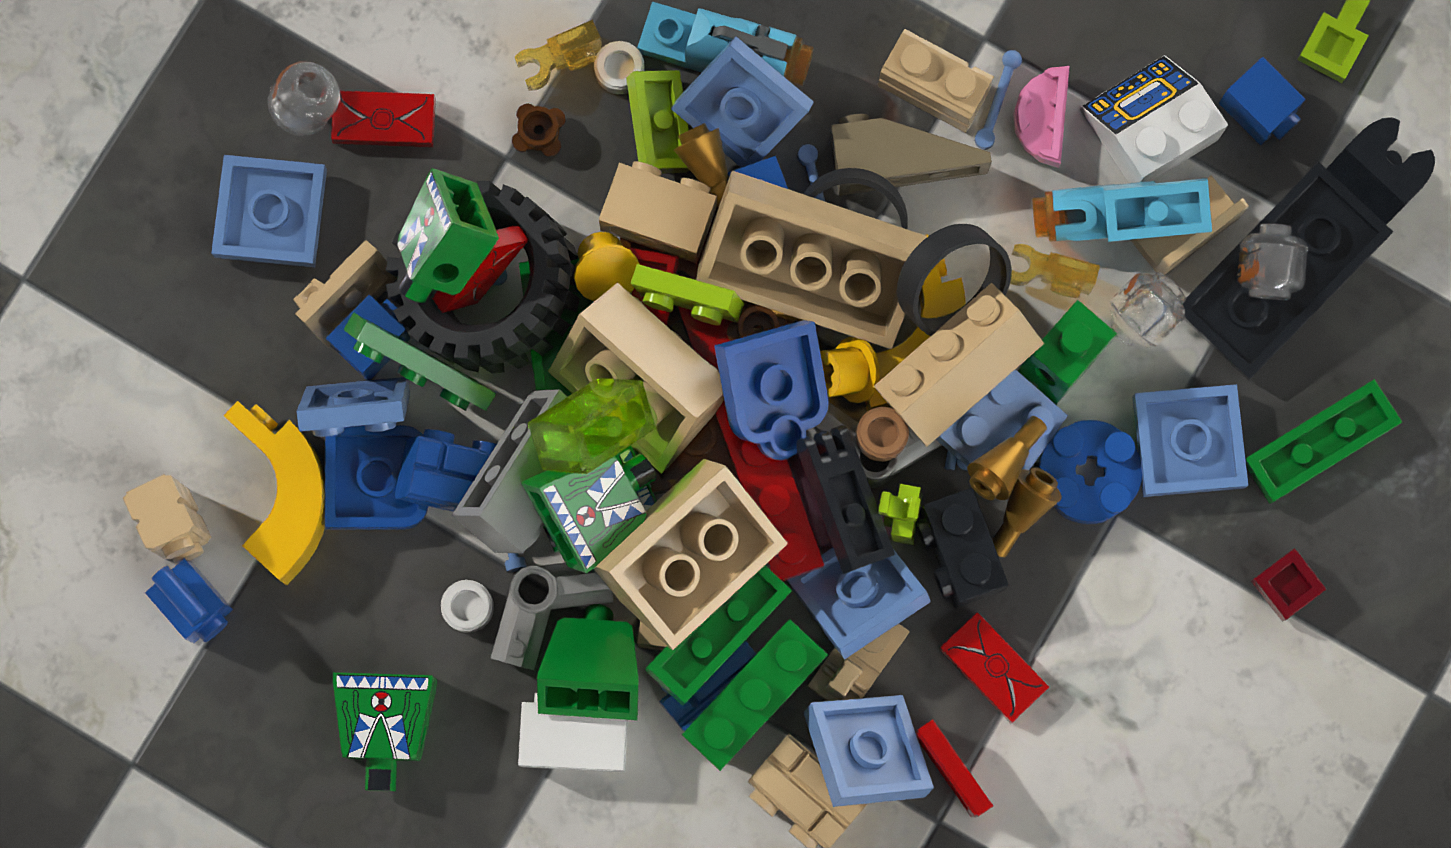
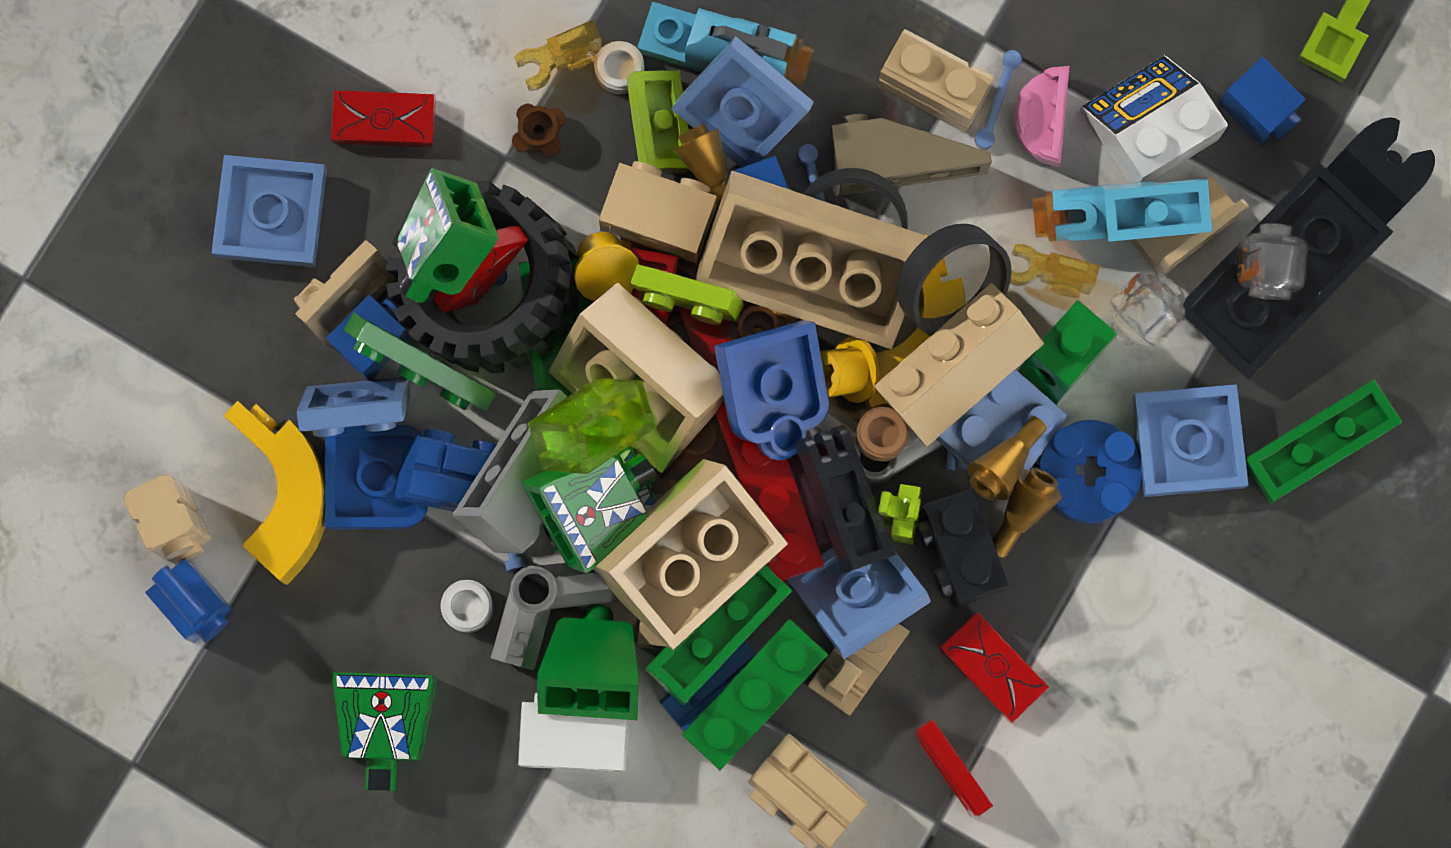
clear head [267,61,340,136] -> none
medium blue plate [803,695,934,807] -> none
dark red plate [1251,548,1327,622] -> none

